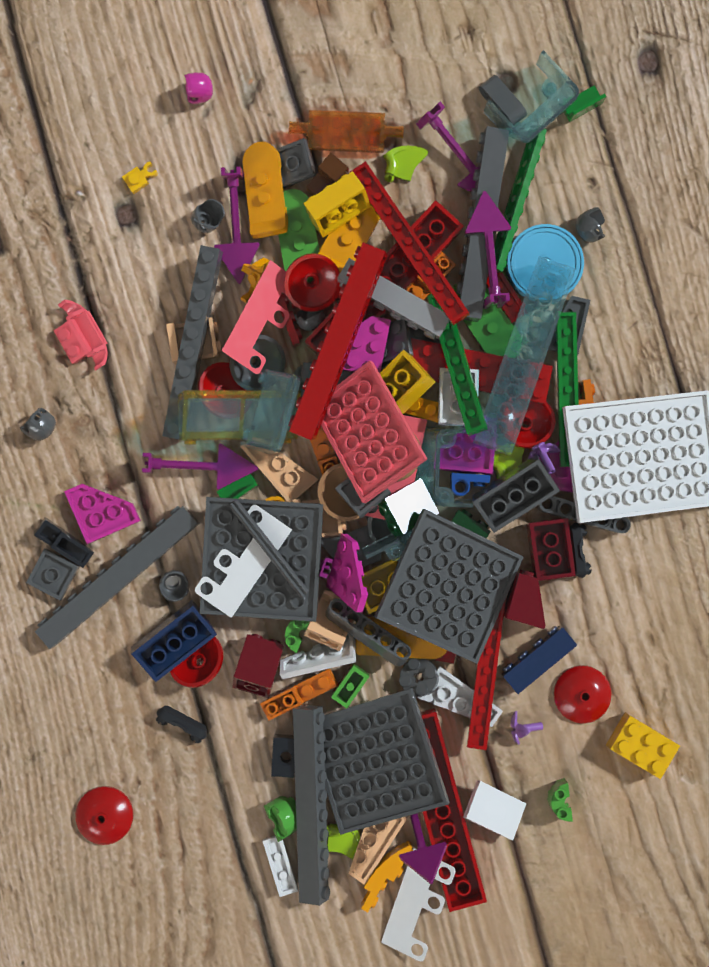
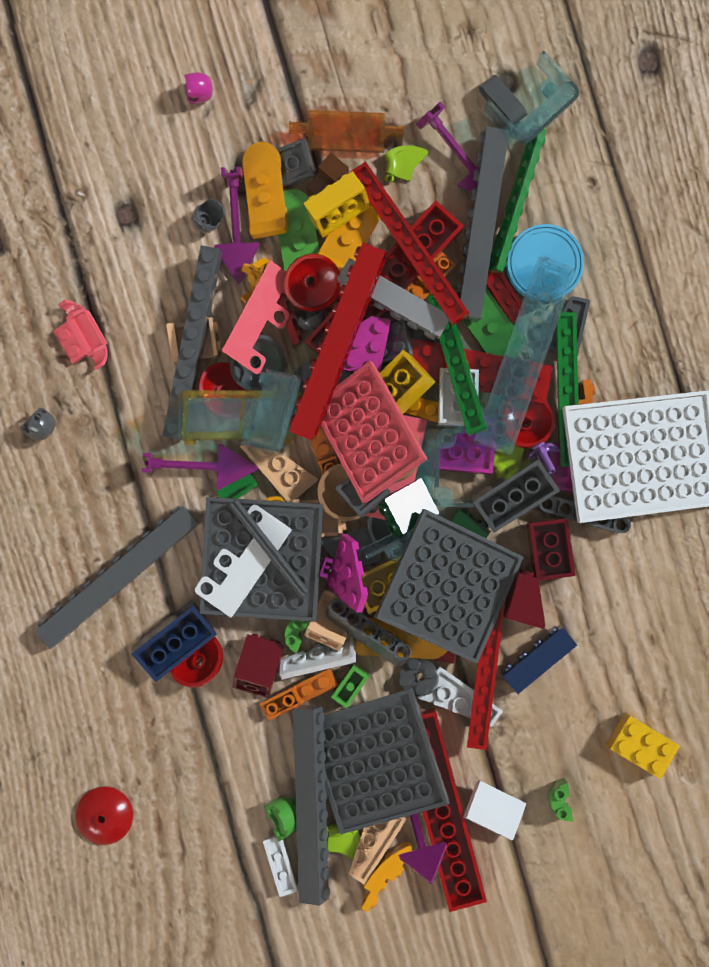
dark grey plate [26,549,80,601] -> none
black slope [34,517,94,568] -> none
dark pink plate [64,484,141,544] -> none
yellow plate [122,162,158,194] -> none
black piece [156,706,207,743] -> none
dark grey hair [159,570,189,602] -> none
black brick [271,734,295,778] -> none
white piece [381,848,455,962] -> none
blue plate [450,473,490,496] -> none
magenta piece [465,191,511,309] -> none
medium lavender plant [510,711,543,745] -> none
red dish [553,665,611,723] -> none
green panel [560,85,607,122] -> none
black piece [569,523,592,578] -> none
dark grey helmet [576,207,605,243] -> none

